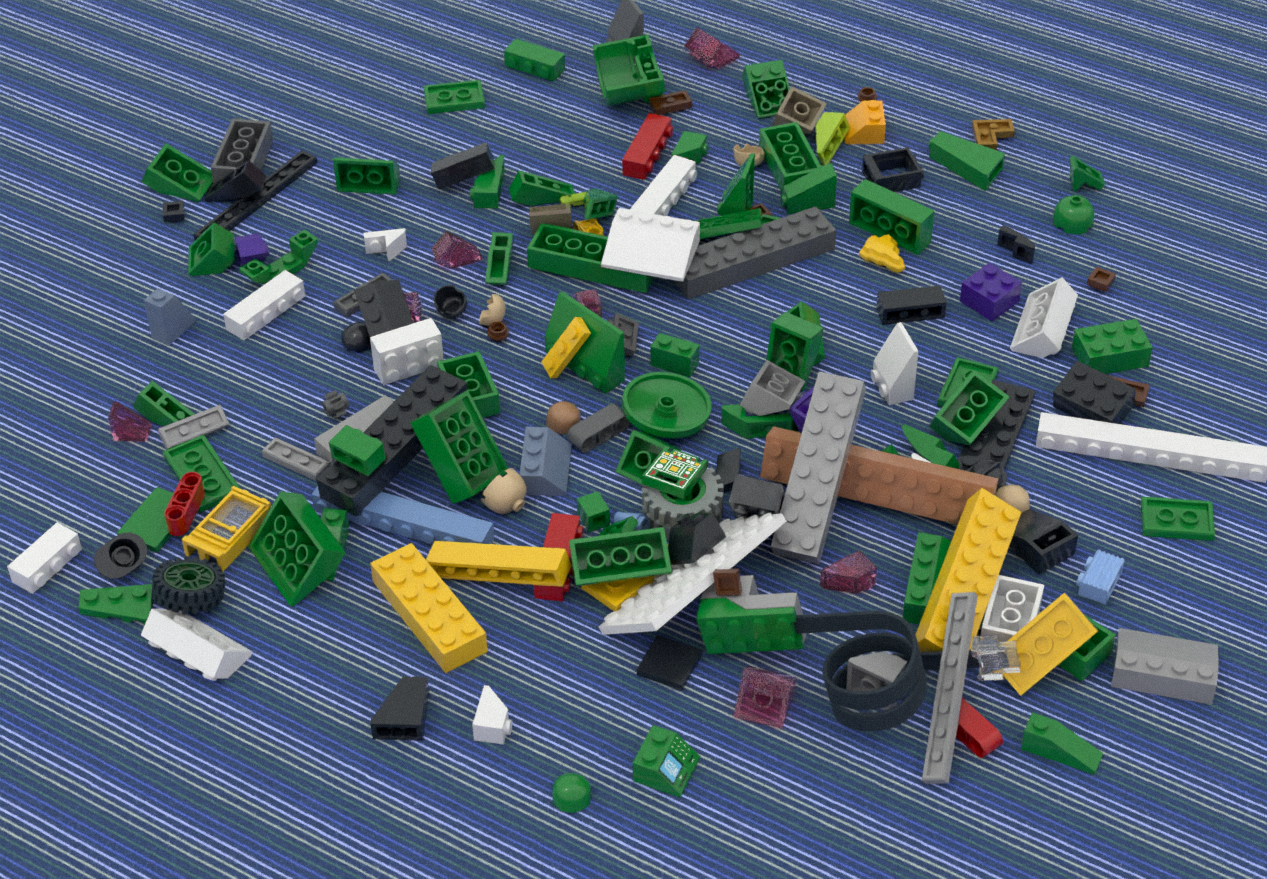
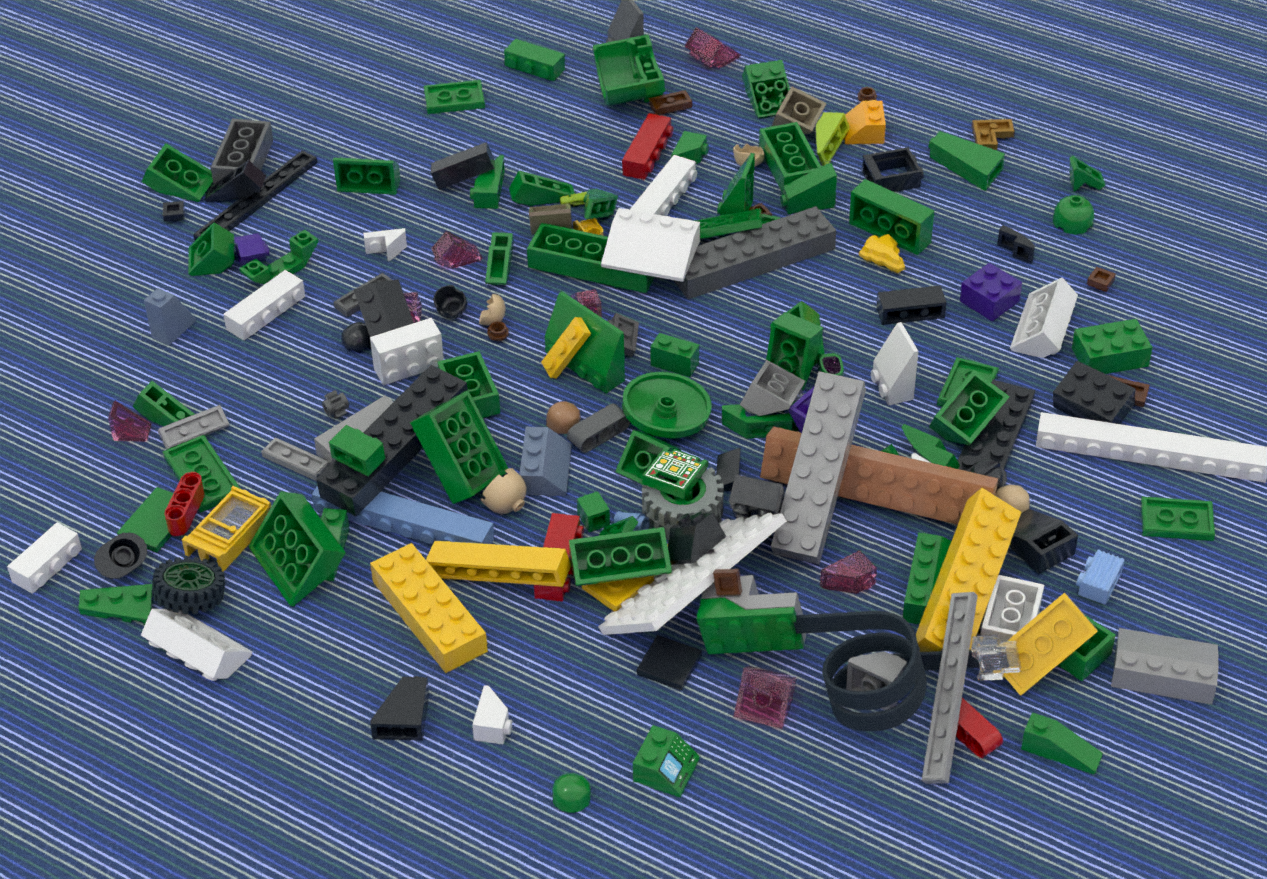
none -> rock [818,353,844,376]

